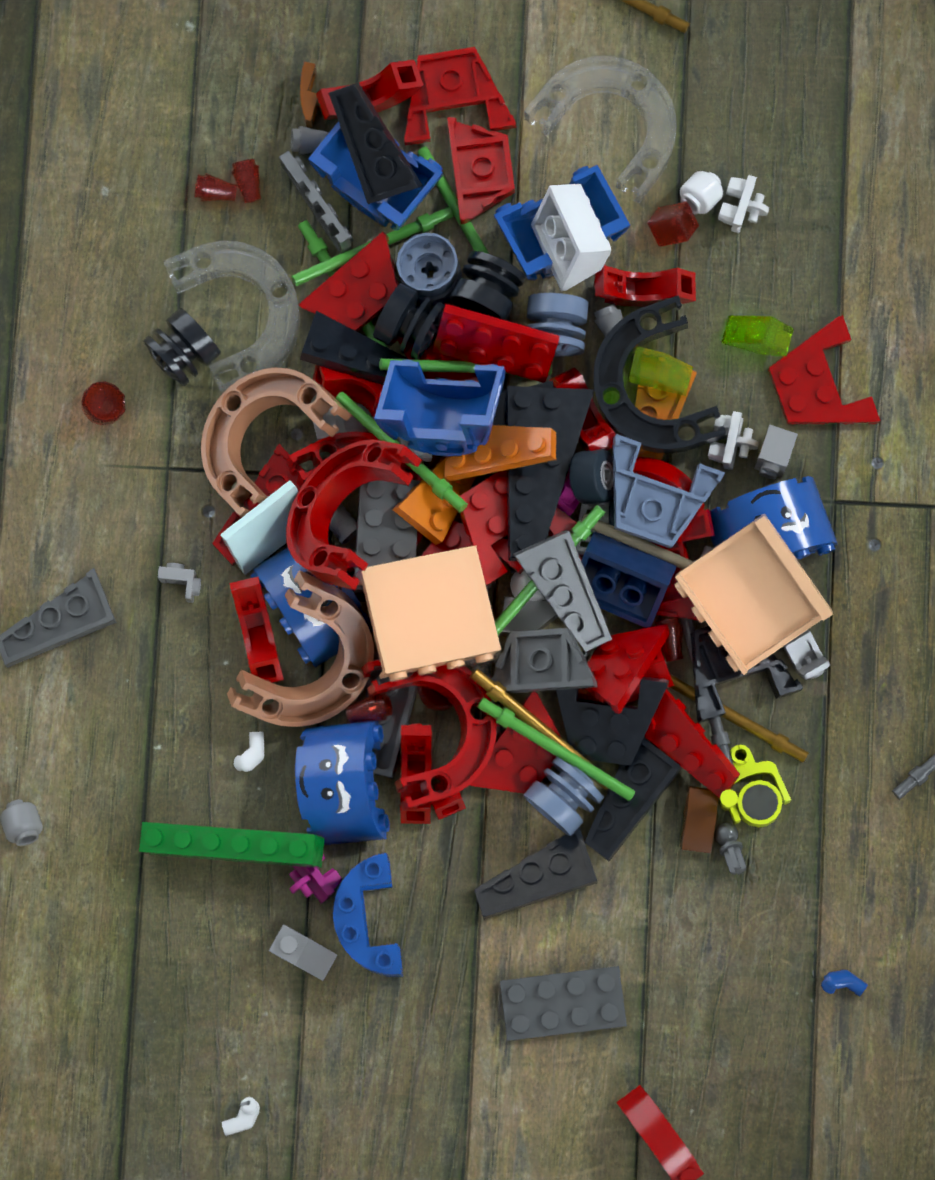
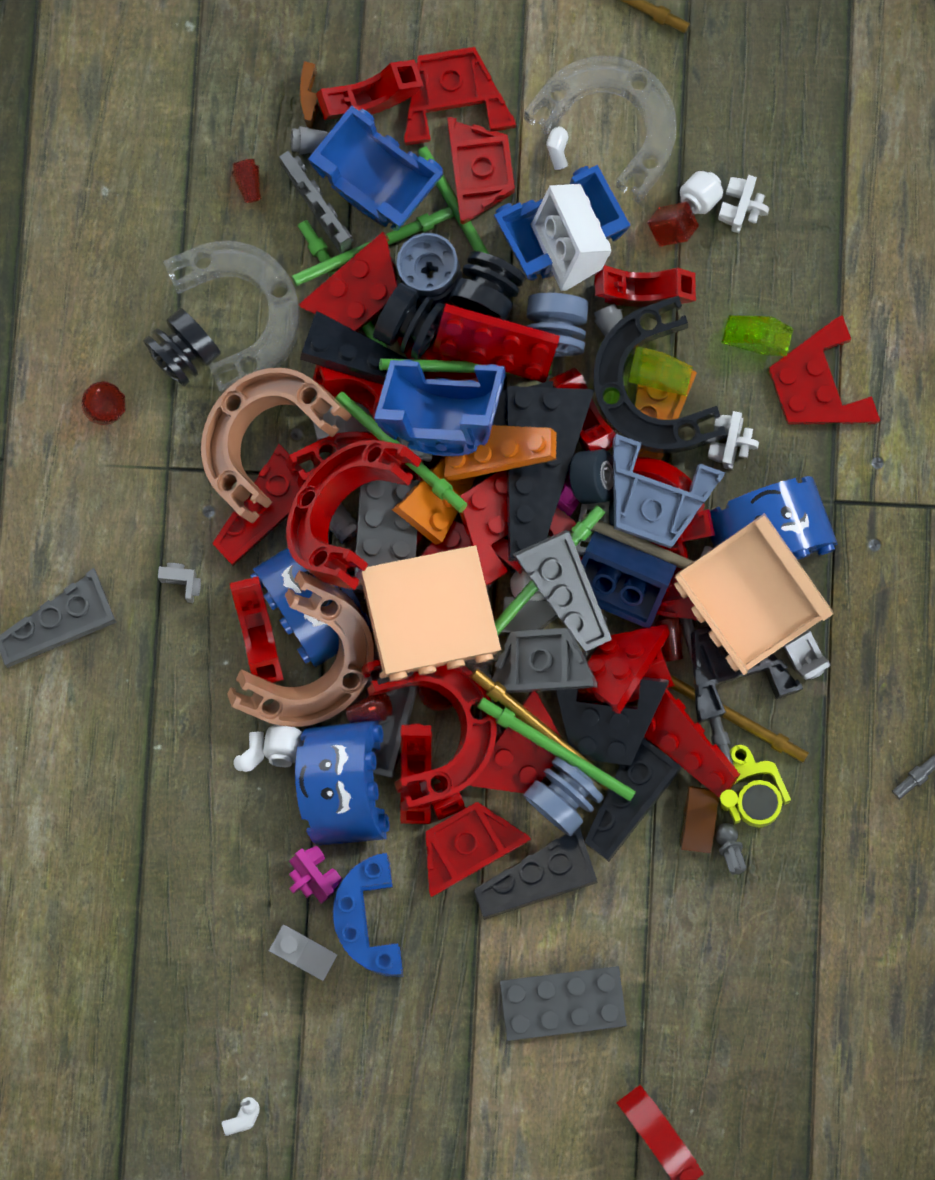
light grey head [0,799,43,846] -> none
green brick [139,822,325,868] -> none
clear red cone [194,173,237,202] -> none
light aqua tile [220,480,299,575] -> none
black wing [329,82,423,204] -> none
light grey brick [754,425,798,480] -> none
blue arm [821,970,868,997] -> none
none -> white head [263,725,304,767]
none -> red wing [425,802,531,898]
none -> white arm [546,127,568,170]

